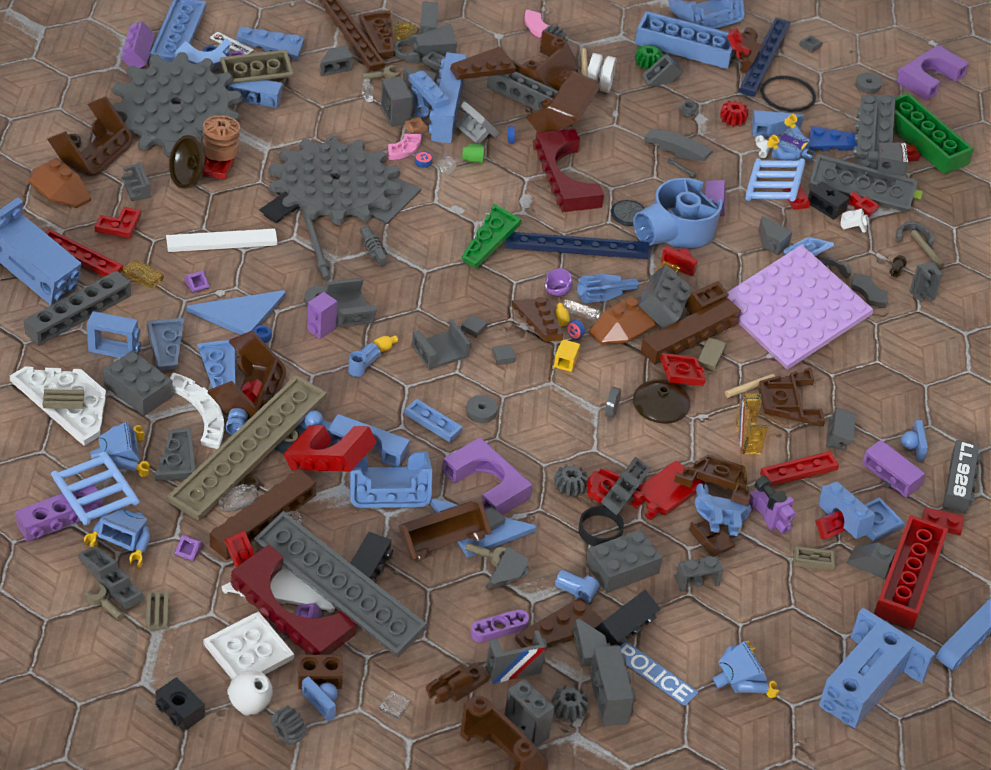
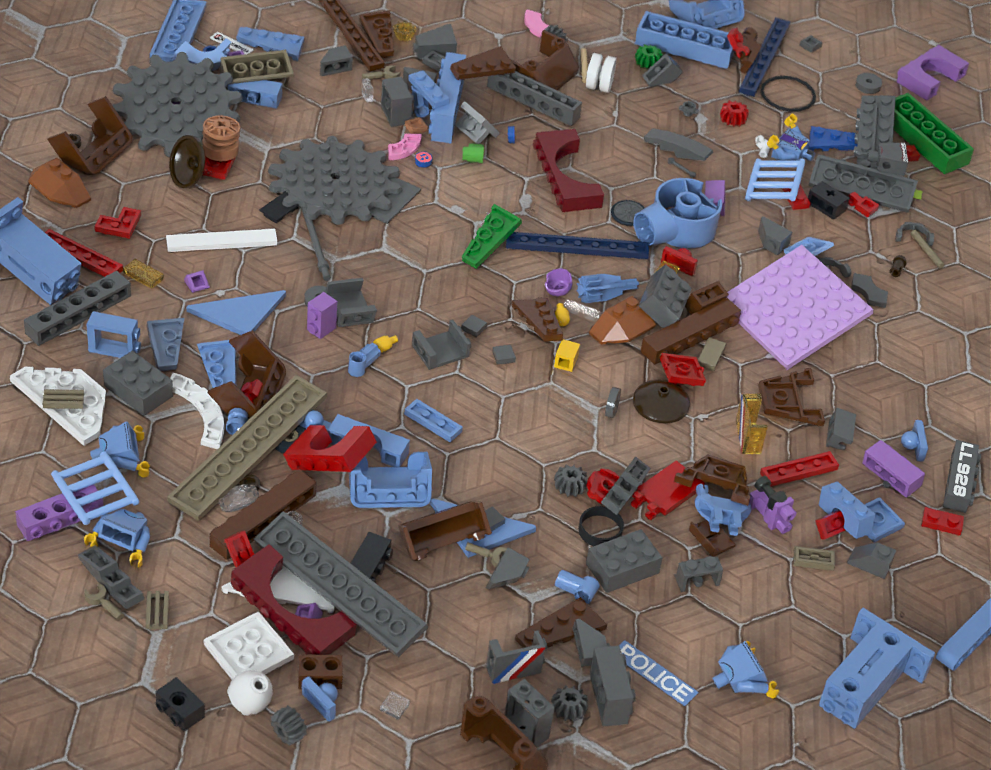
medium lavender brick [121,21,155,68] -> none
dark grey hinge [122,162,150,201] -> none
dark grey wing [155,428,195,481] -> none
medium lavender slope [174,535,204,561] -> none
blue tile [253,325,272,343] -> none
dark grey hinge [360,225,387,267] -> none
dark grey piece [394,34,420,64] -> none
dark grey slope [420,1,439,34] -> none
reddish brown plate [426,663,489,704] -> none
clear tile [438,157,456,175] -> none
medium lavender arch [442,438,532,515] -> none
dark grey piece [466,395,497,423] -> none
medium lavender beam [470,610,529,642] -> none
reddish brown windscreen [526,70,600,132] -> none
tile [567,320,585,339] -> none
black brick [594,589,661,646] -> none
tan bar [725,374,775,398] -> none
medium blue slope [751,110,803,137] -> none
white bracket [841,209,869,233] -> none
red brick [874,515,949,629] -> none
dark grey hinge [909,261,943,302] -> none

